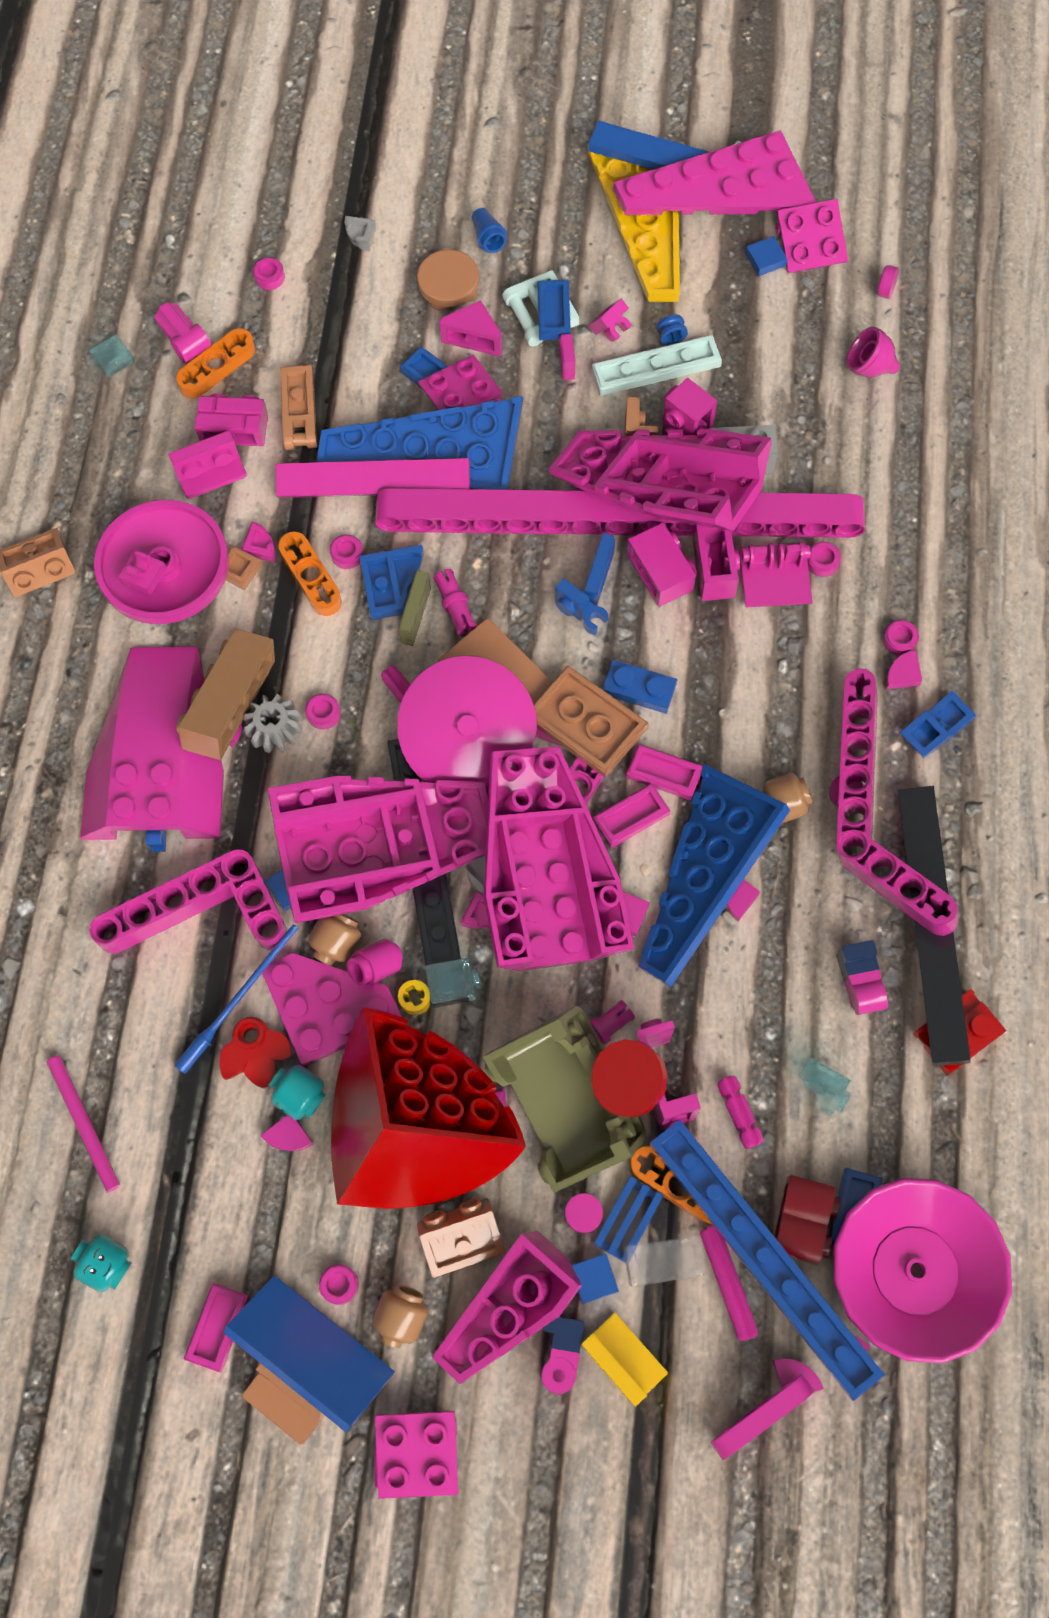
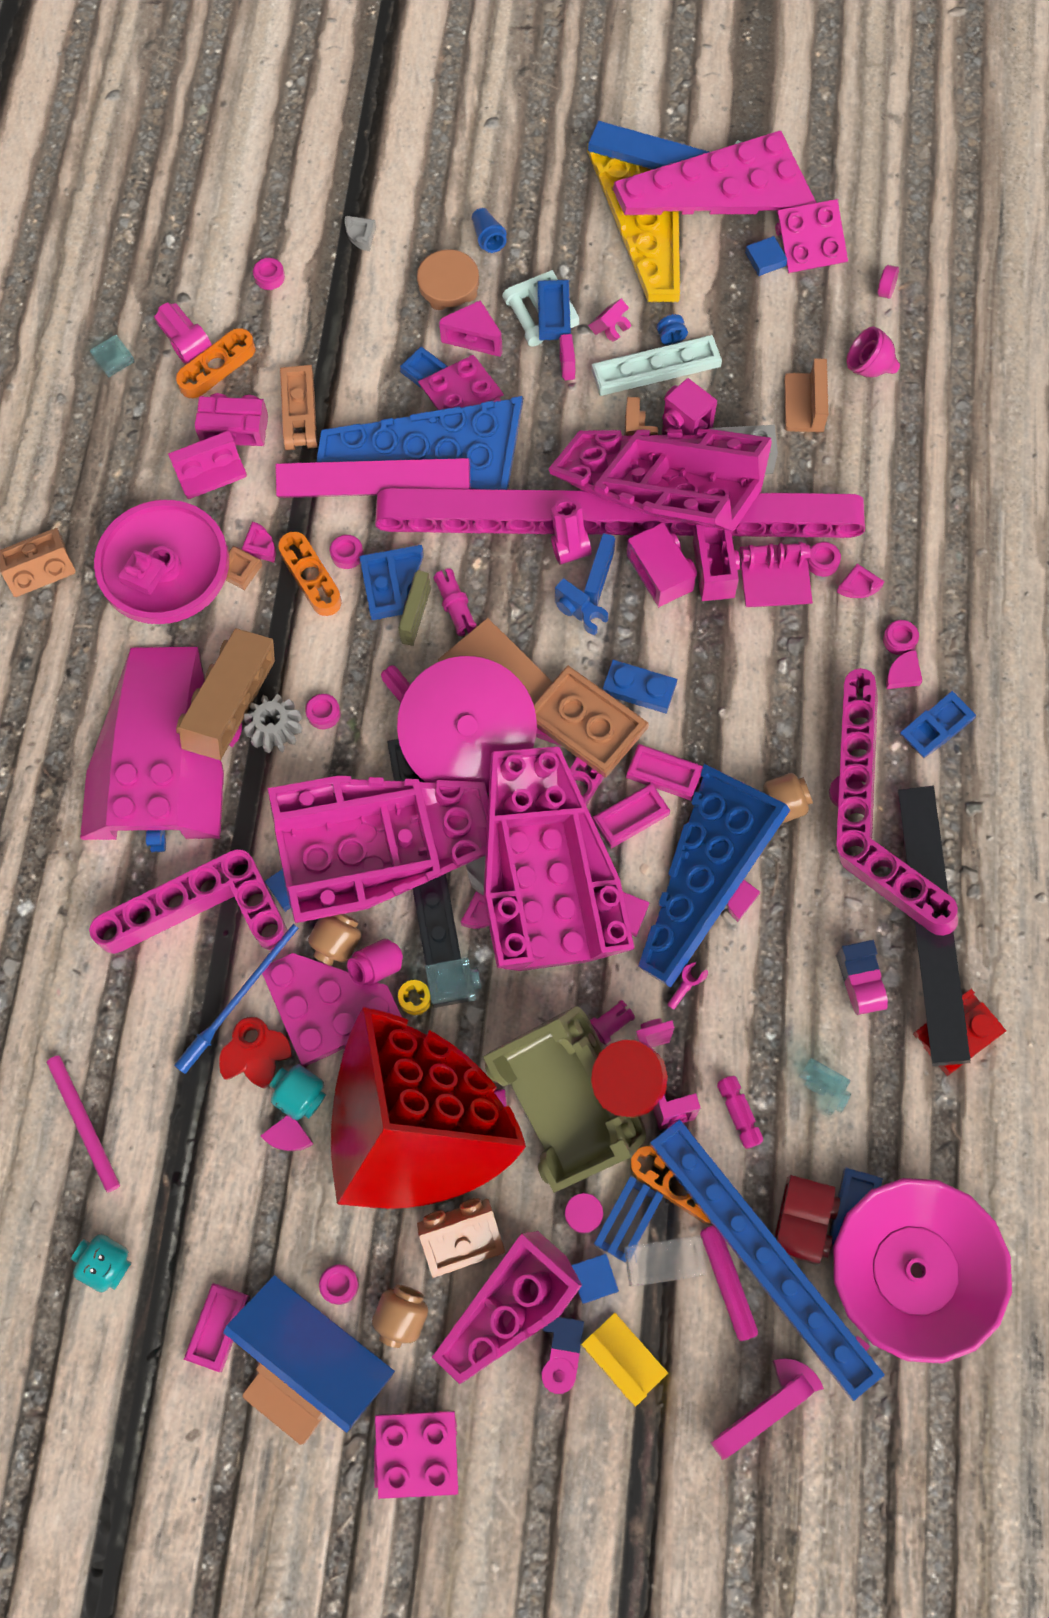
none -> dark pink piece [551,498,592,565]
none -> dark pink hand [667,962,708,1009]
none -> nougat panel [784,359,829,432]
none -> dark pink tile [837,564,885,598]

